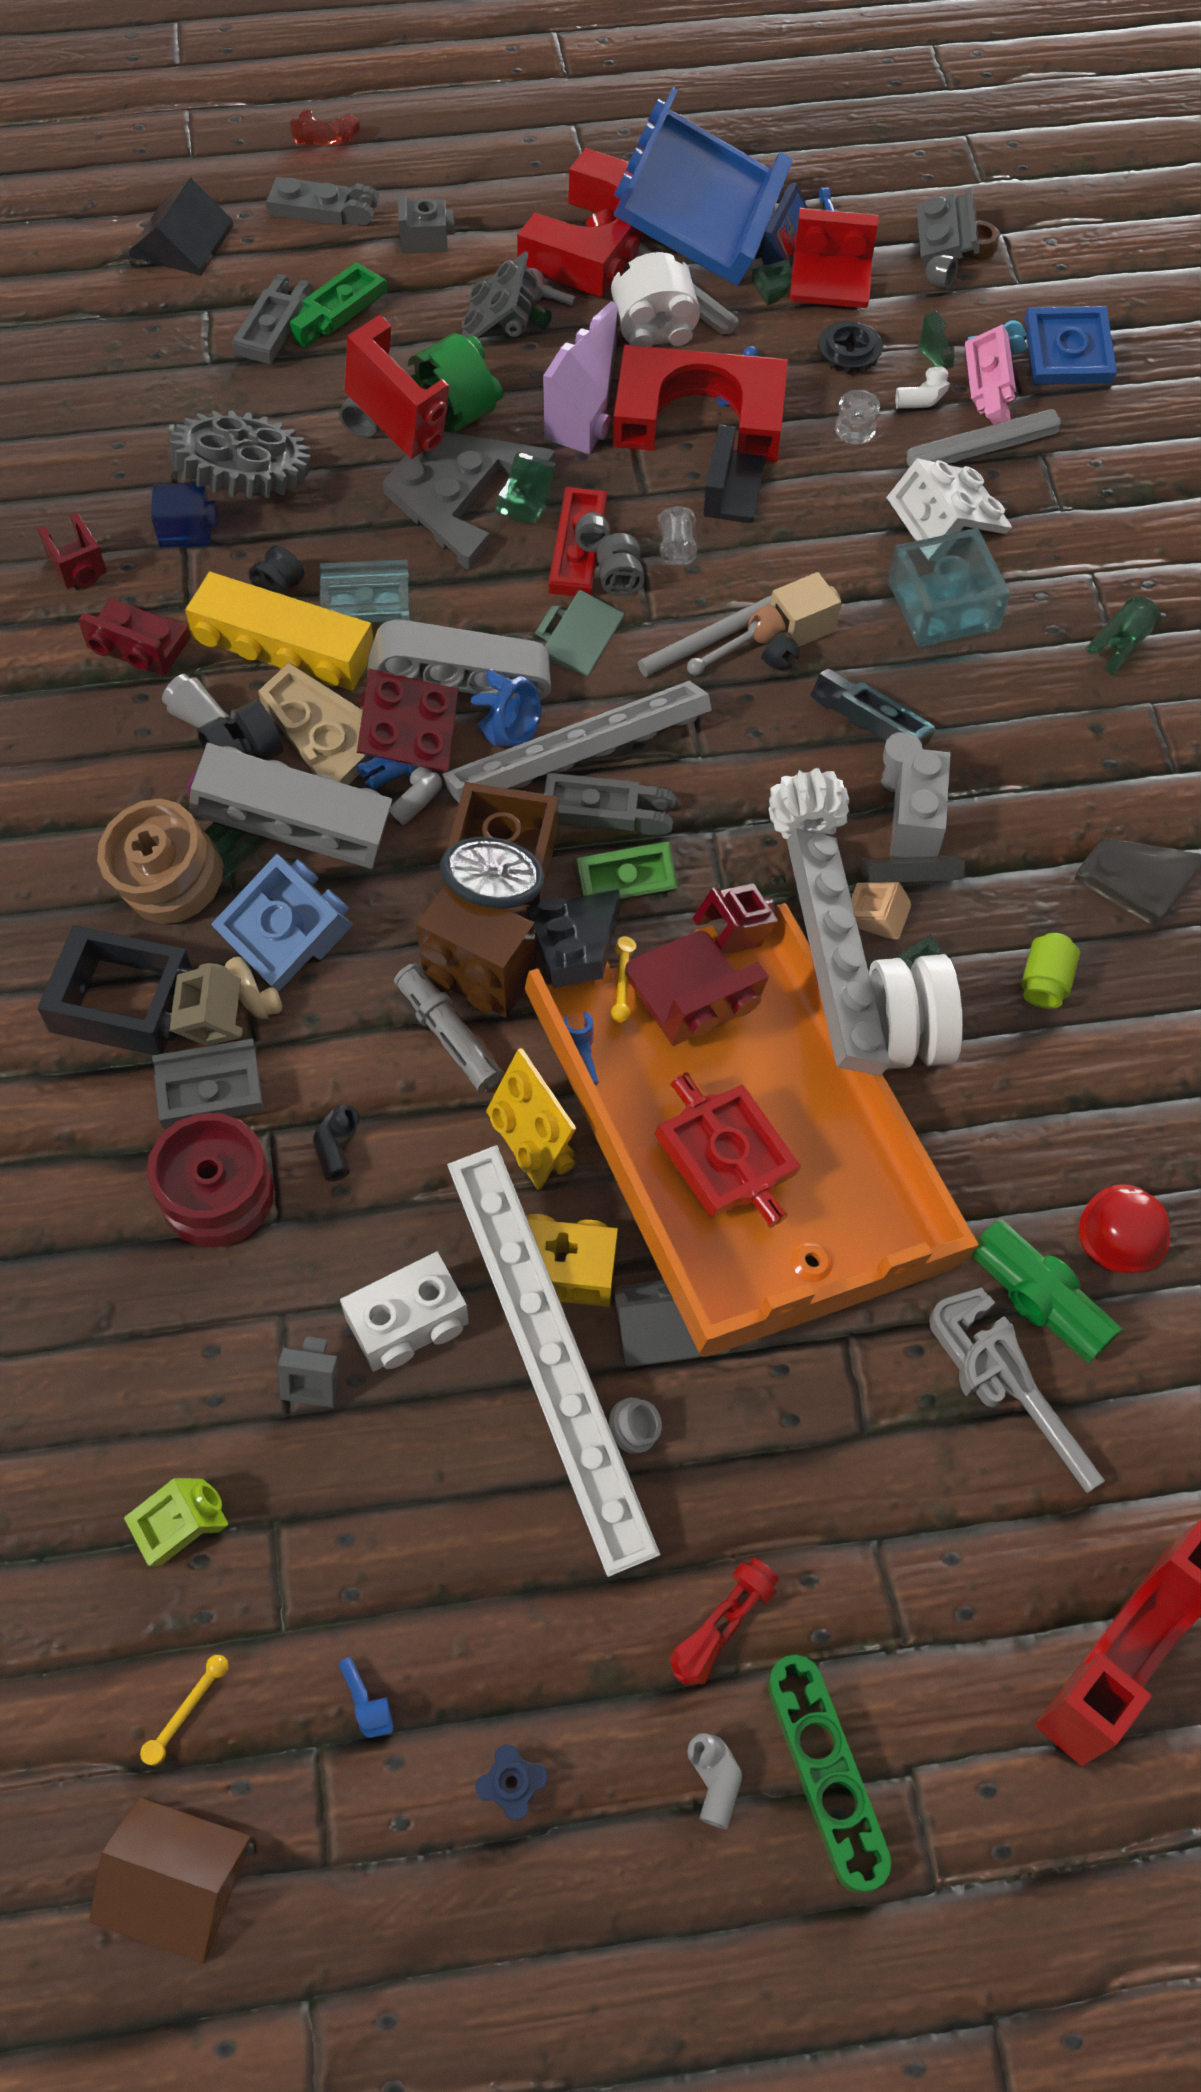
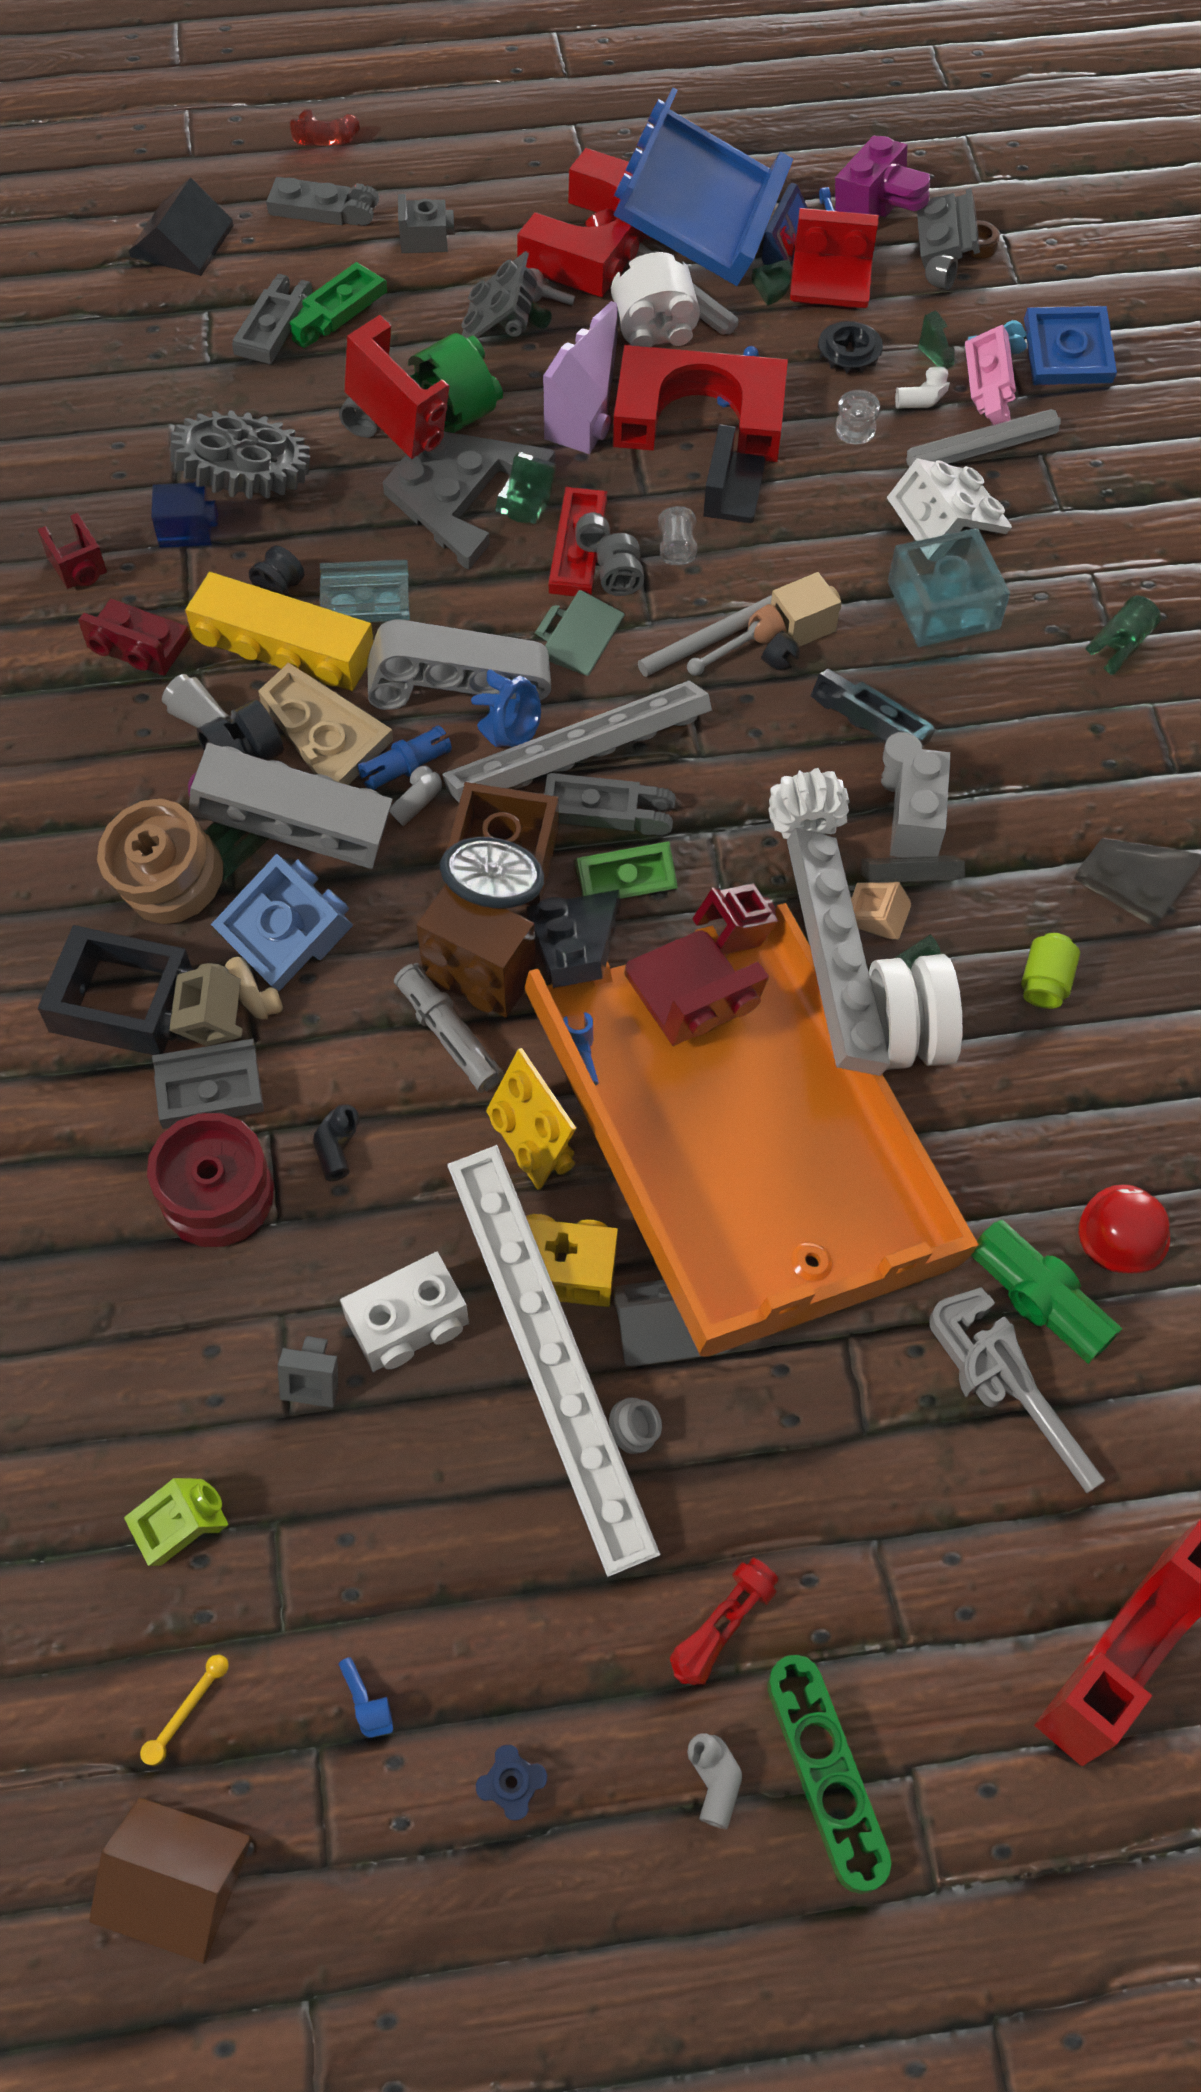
dark red hinge [356,668,458,773] -> none
yellow hinge [611,936,636,1023] -> none
red plate [654,1072,801,1228] -> none
none -> magenta brick [835,135,930,218]

